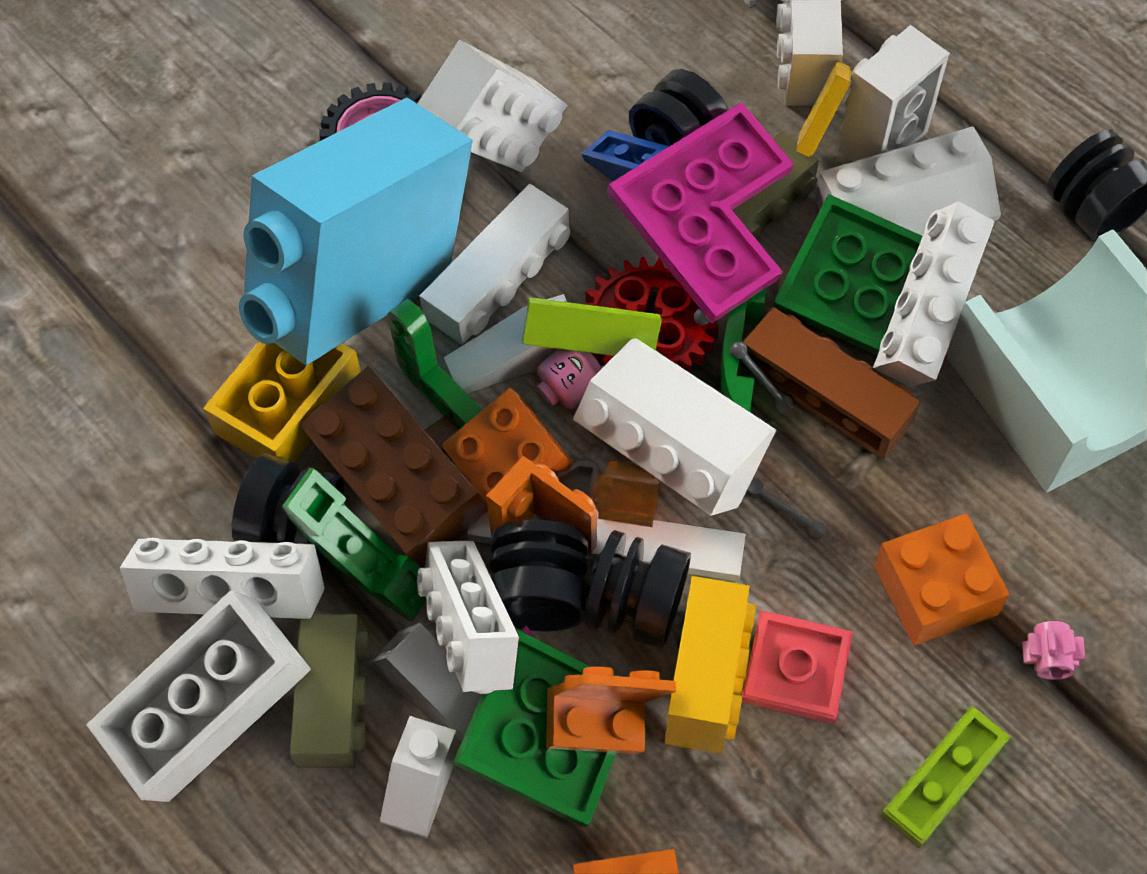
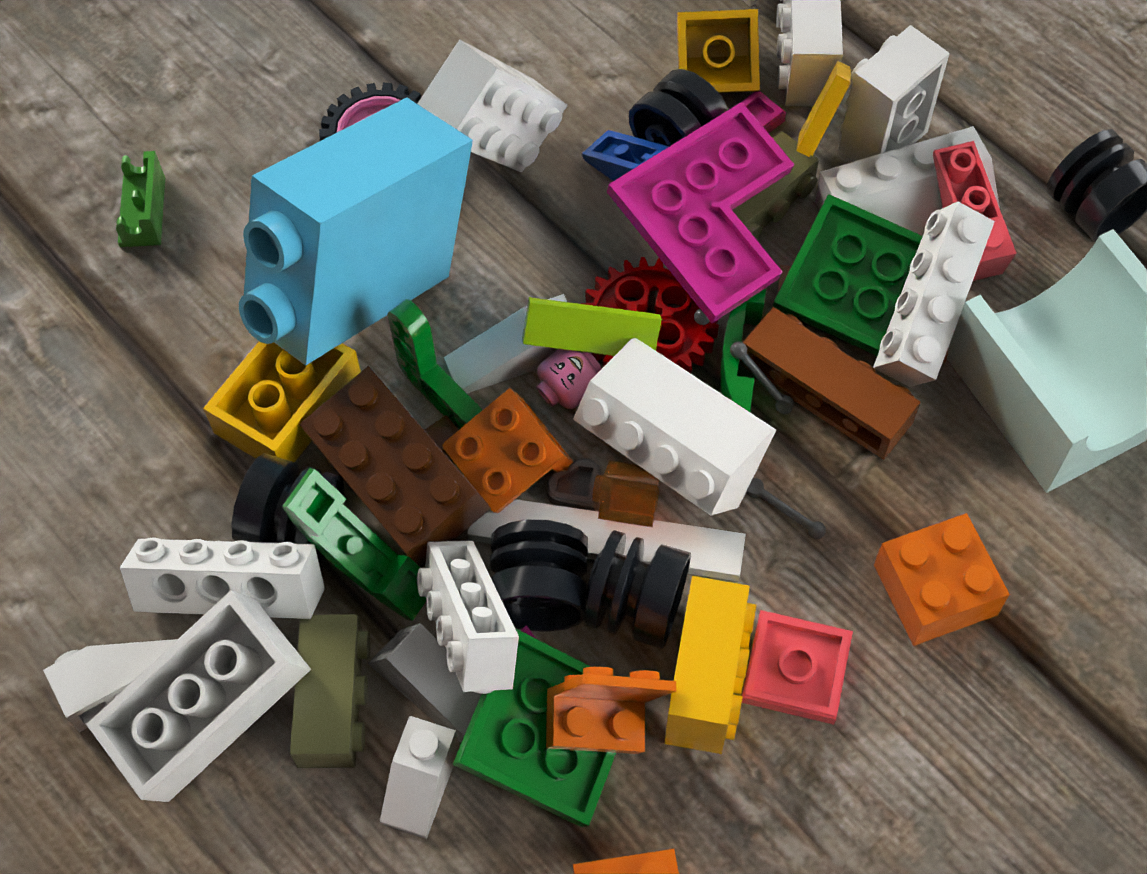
white brick [419,183,570,345] -> none
orange bracket [486,456,597,554] -> none
lime tile [880,706,1011,849] -> none
bright pink gear [1022,621,1086,680] -> none
none -> white slope [43,639,178,732]
none -> bright green hinge [116,151,165,247]
none -> yellow slope [677,9,760,93]
none -> dark pink tile [740,91,786,133]
none -> coral slope [933,141,1016,281]

